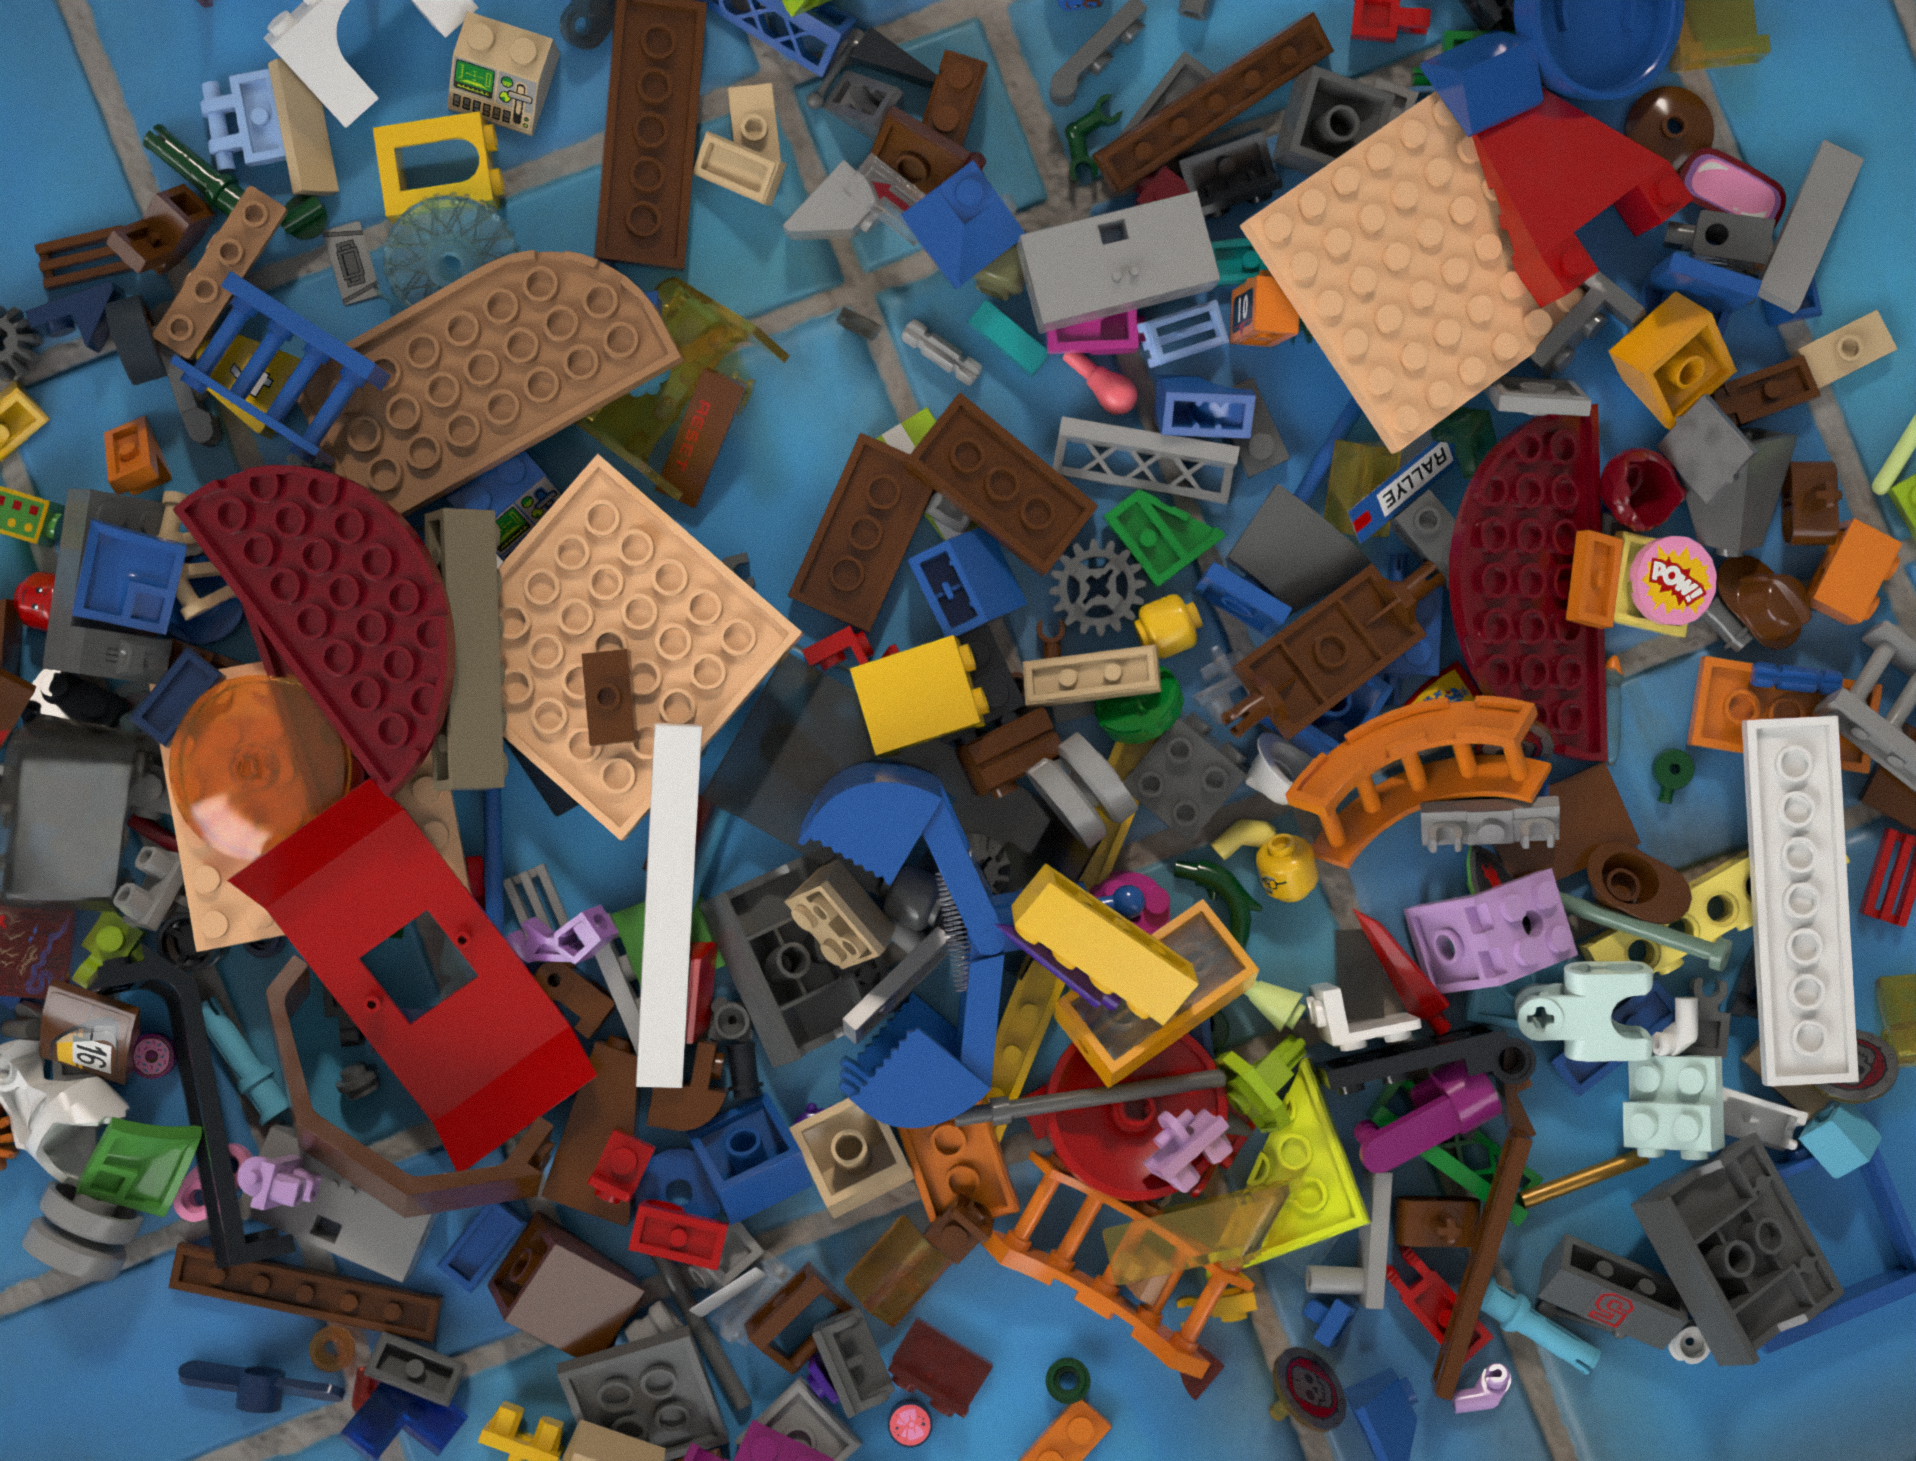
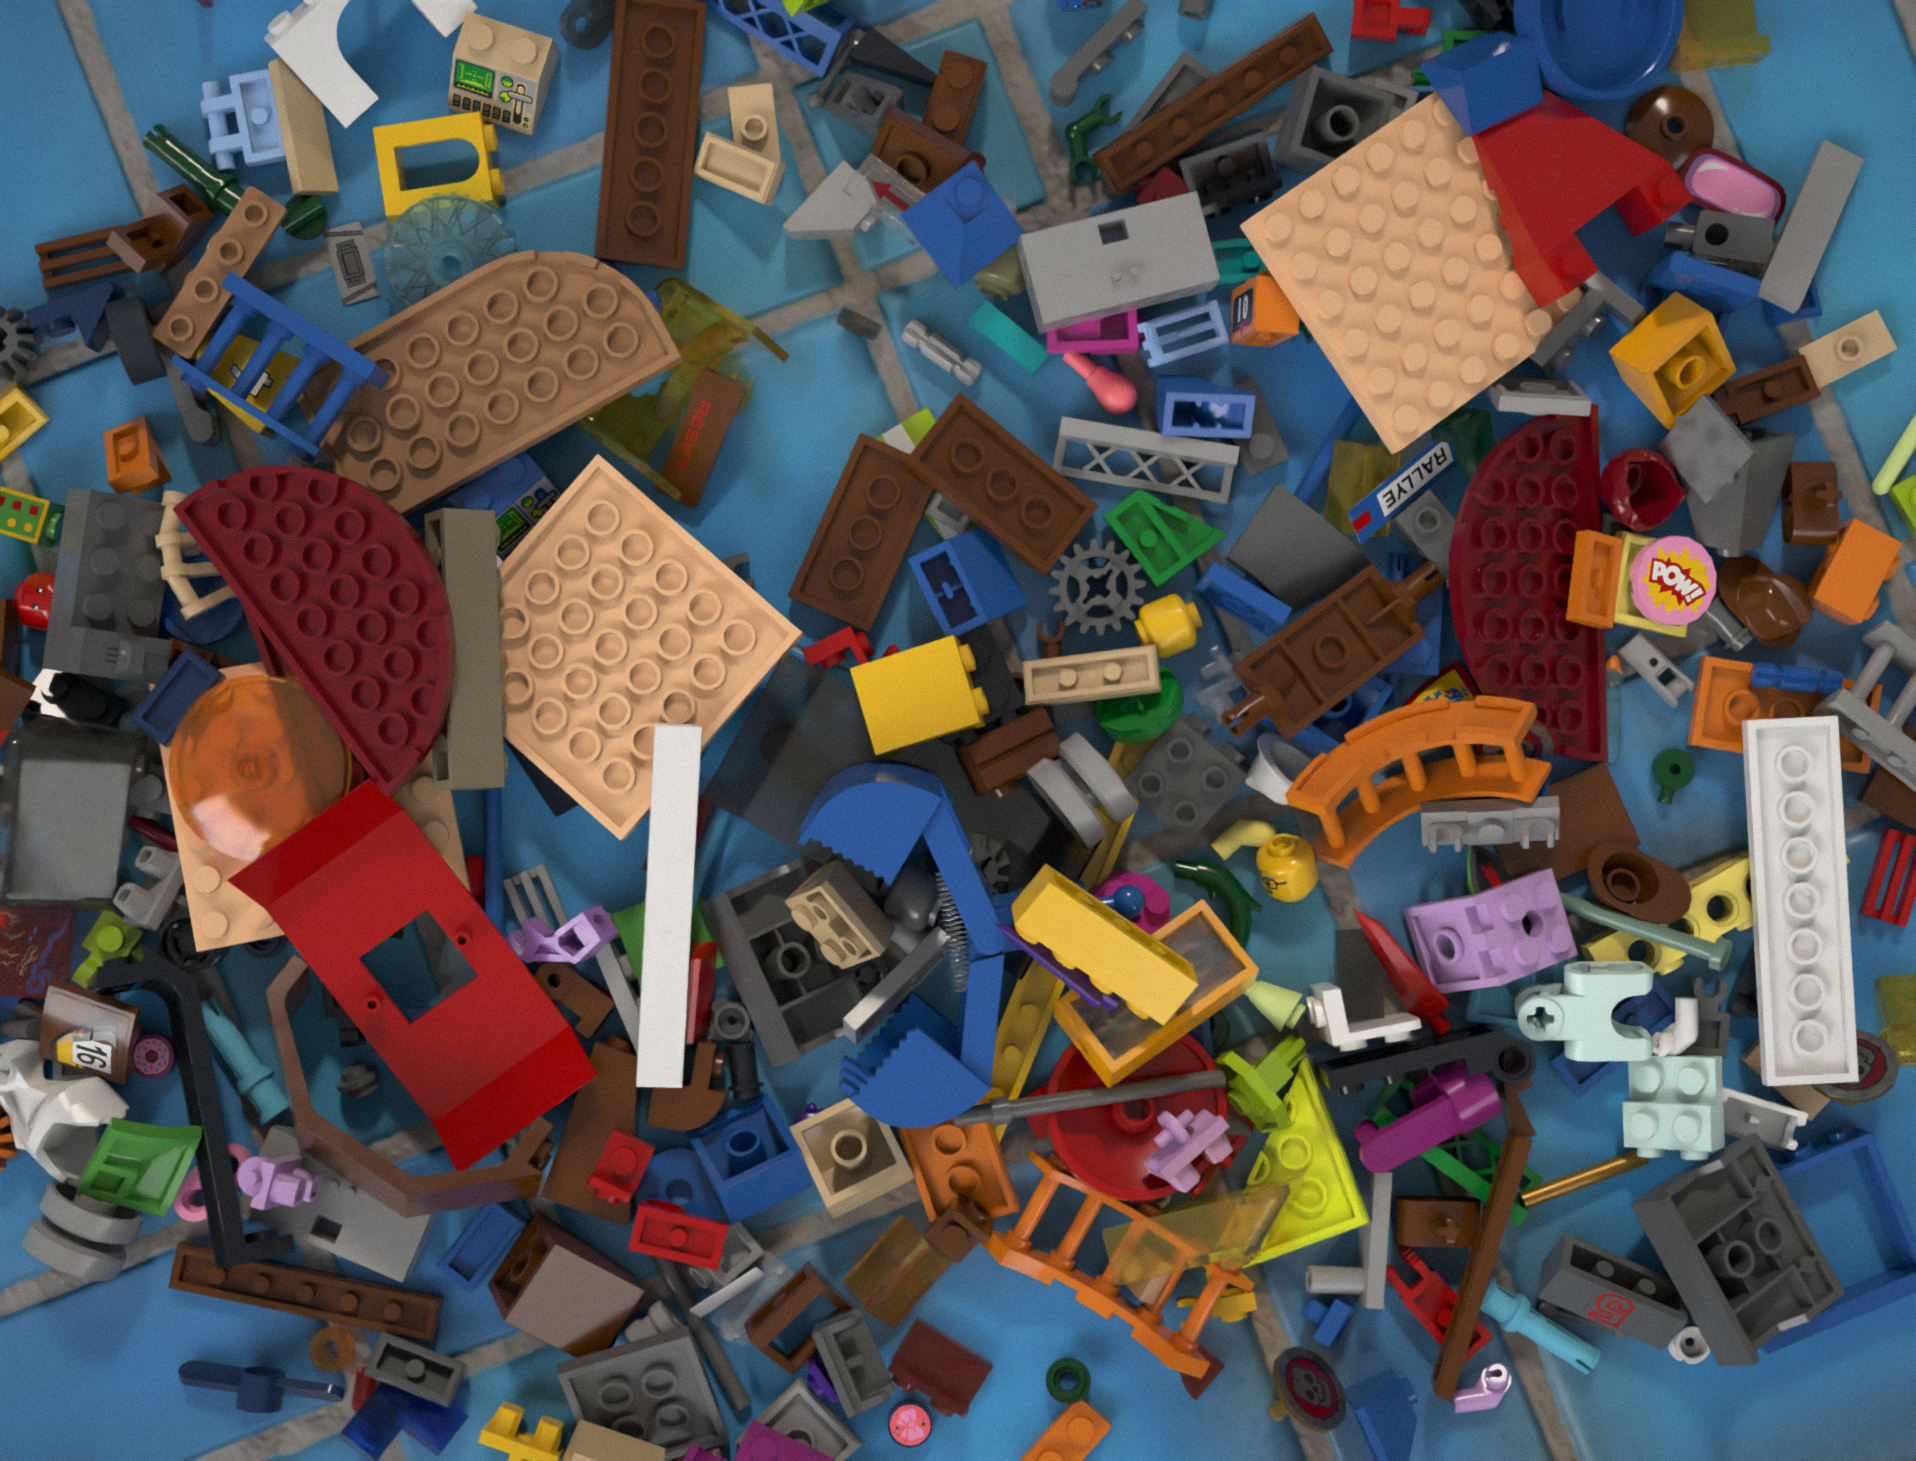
blue plate [71,518,187,635] -> none
reddish brown plate [582,649,639,746] -> none
medium azure panel [1798,1098,1882,1178] -> none
none -> light grey bar [1617,630,1695,708]

